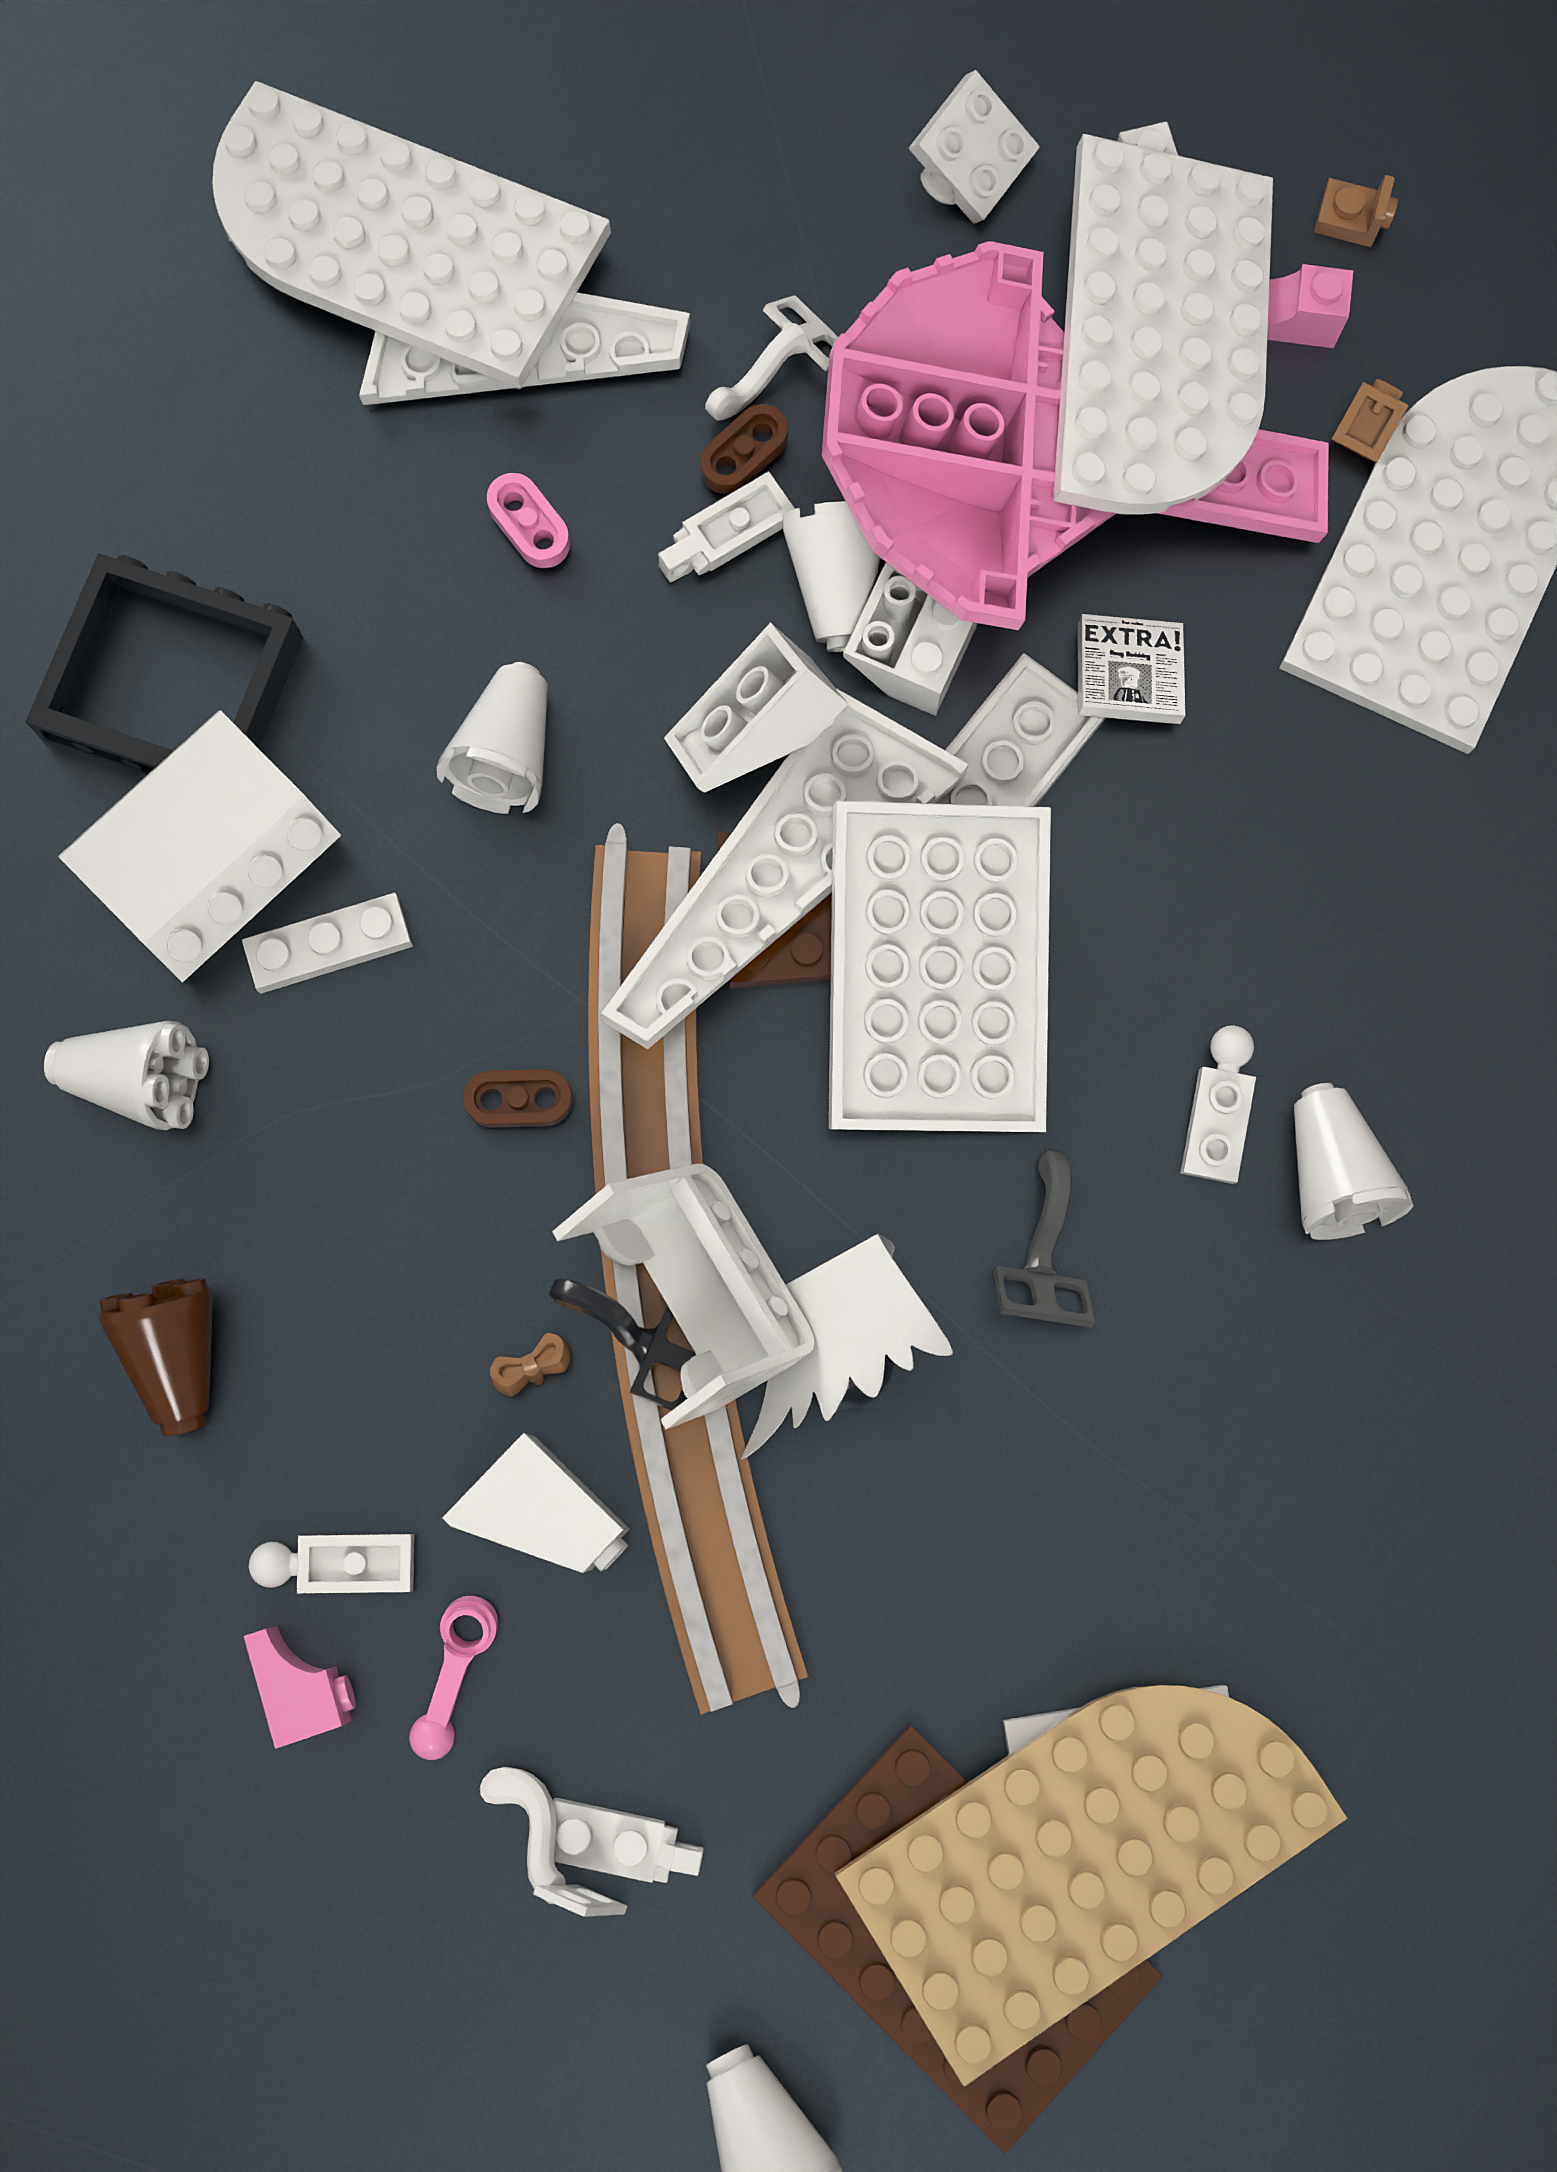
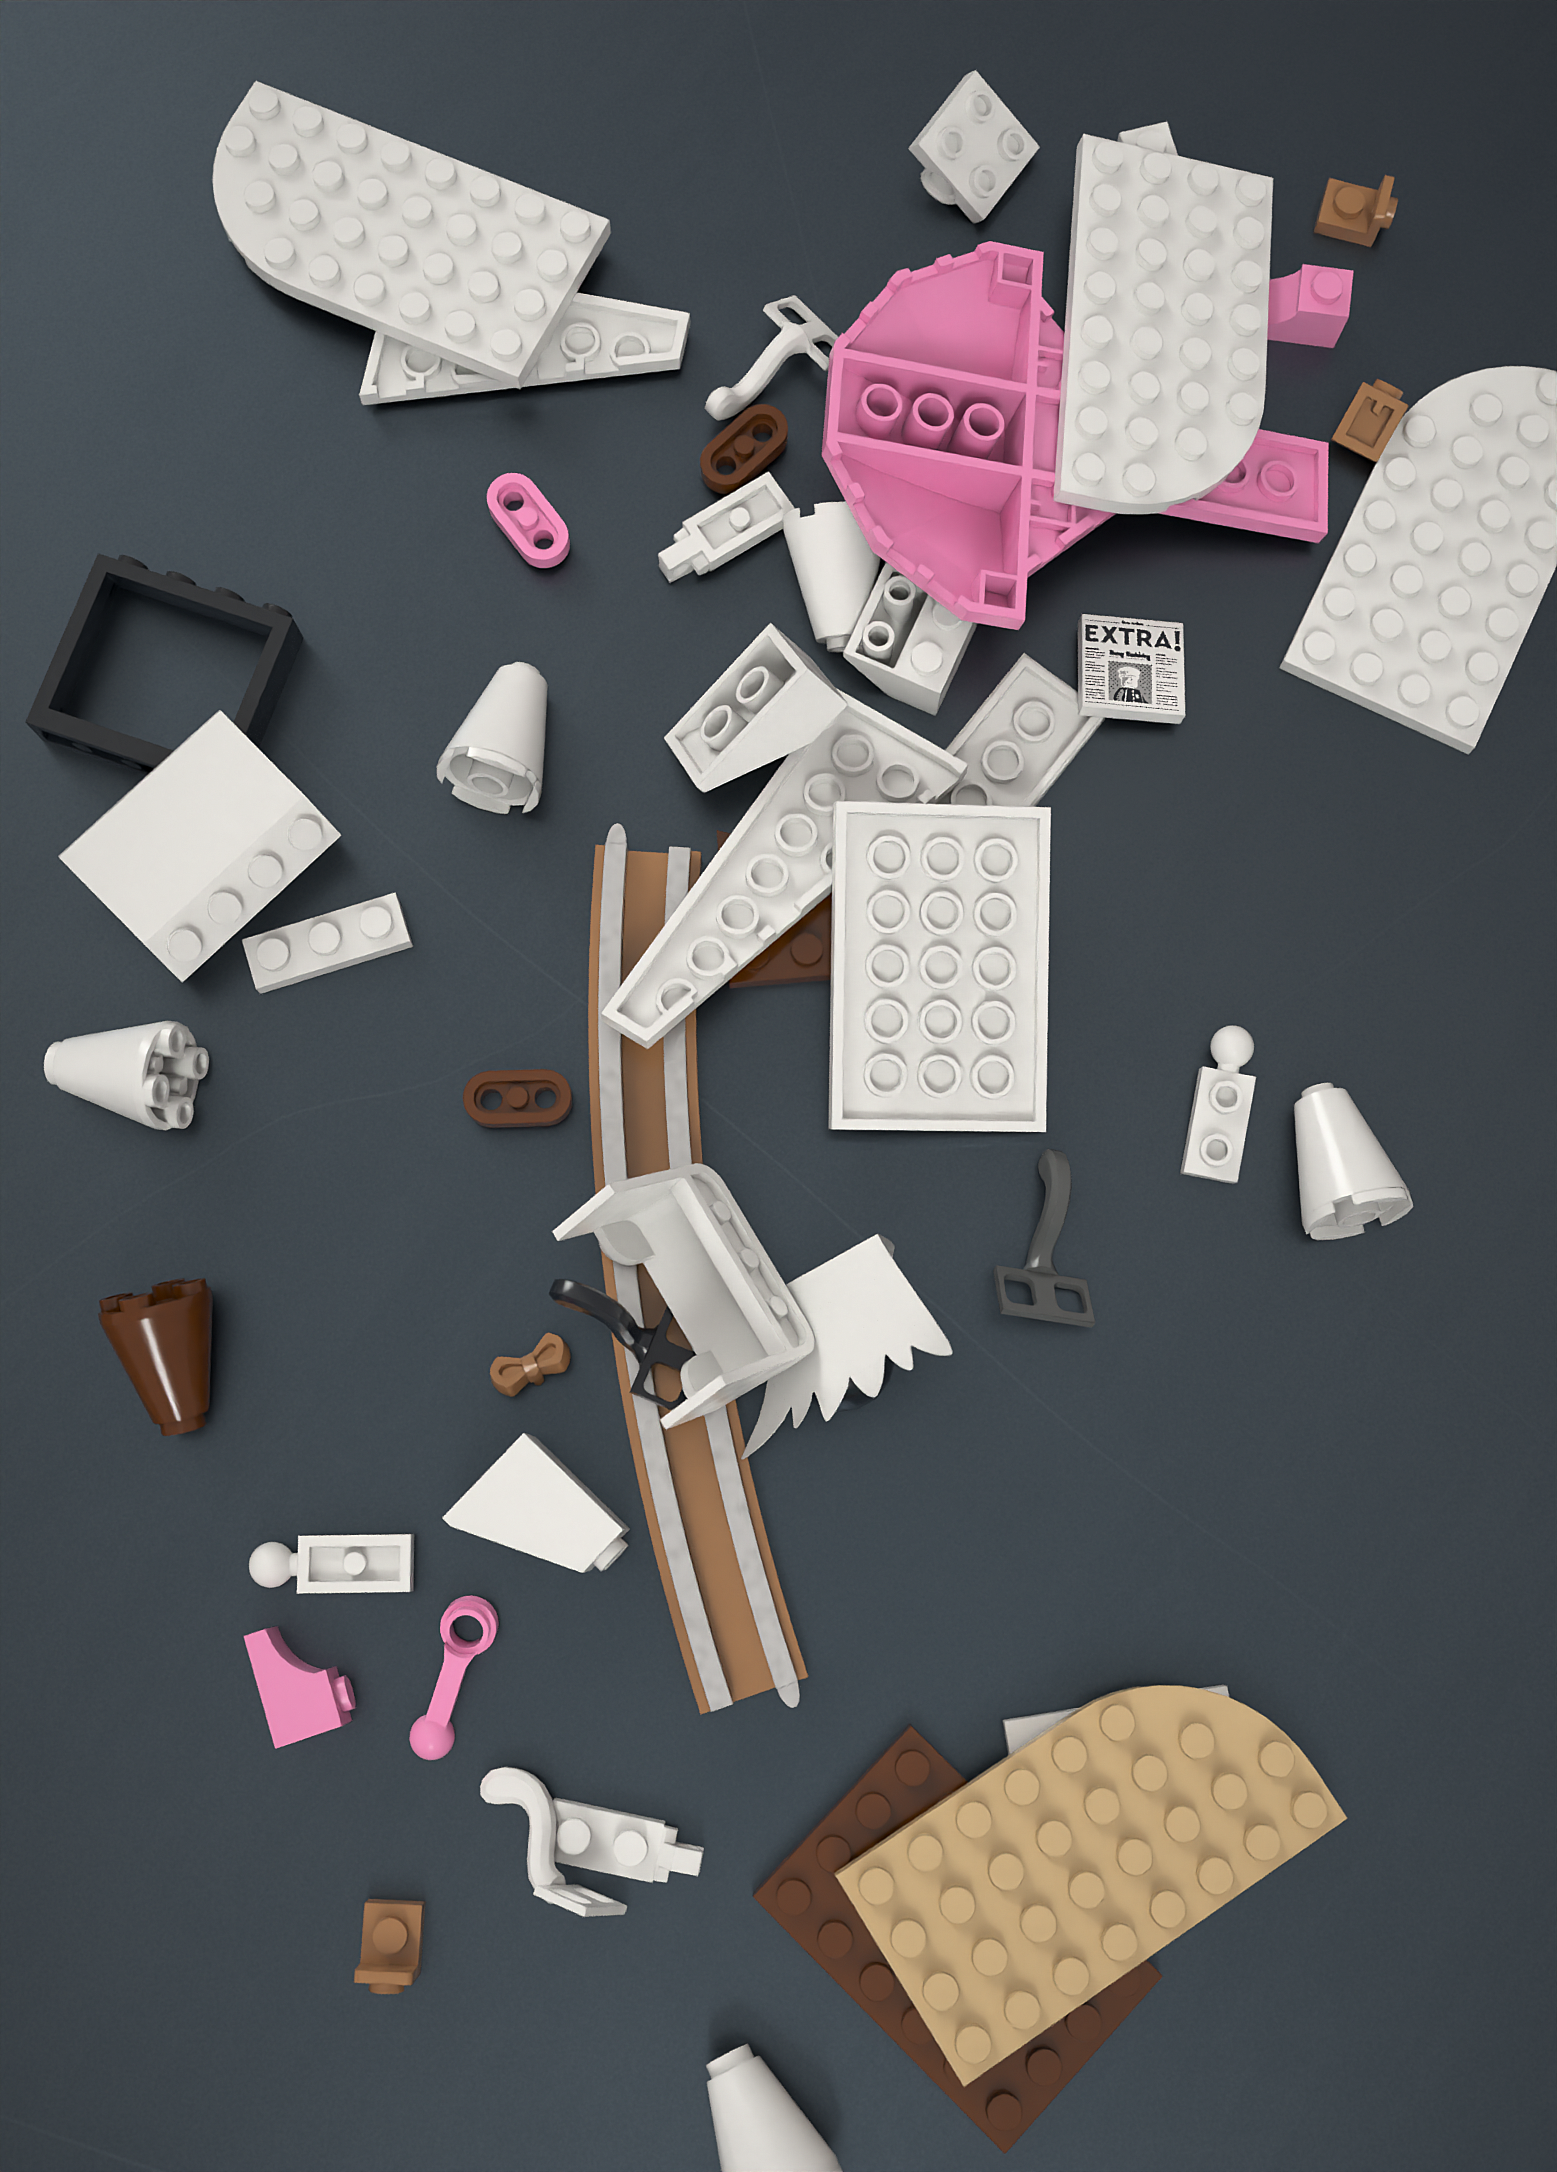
none -> medium nougat bracket [354,1899,426,1994]

